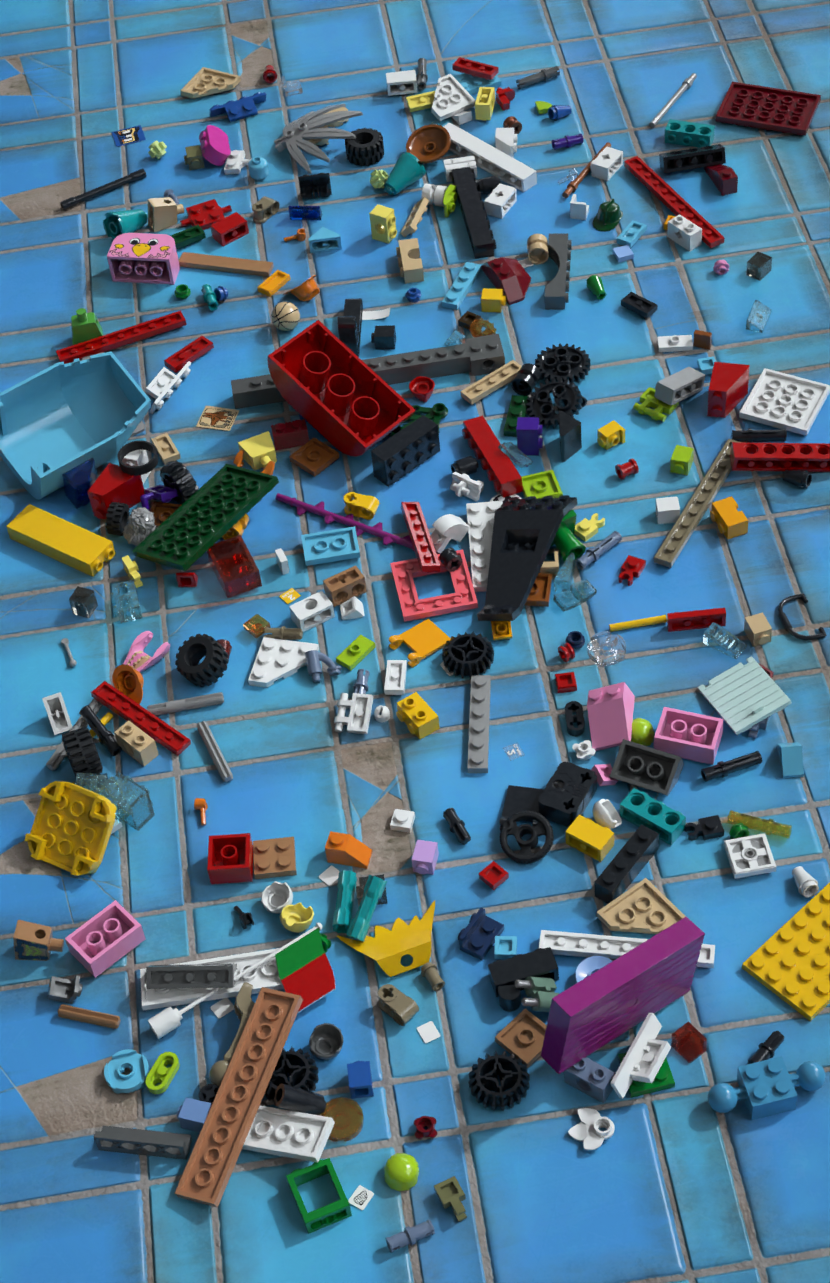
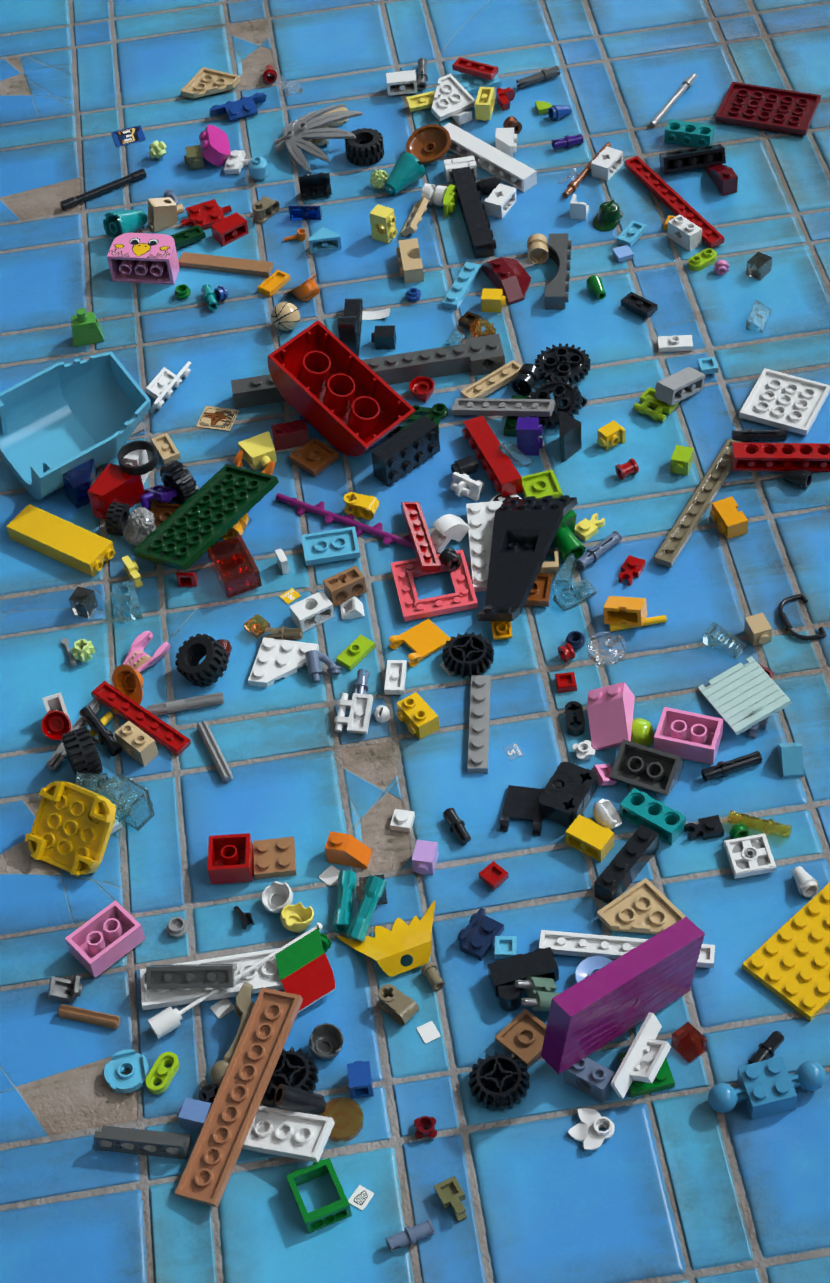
medium nougat torso [13,920,64,961] -> none
red plate [56,311,187,364] -> none
red plate [164,336,214,373] -> none
orange hand [194,798,208,826] -> none
lime hair [384,1153,419,1191] -> none
black wheel [500,811,554,864] -> none
white panel [655,497,680,524] -> none
red plate [667,608,726,632] -> none
dark orange tile [693,330,712,350] -> none
red slope [707,362,750,418] -> none
none -> red hat [41,710,71,741]
none -> yellowish green gear [71,639,96,662]
none -> light grey plate [167,917,188,937]
none -> light grey plate [451,398,555,417]
none -> light orange brick [603,596,647,627]
none -> lime plate [688,248,717,271]

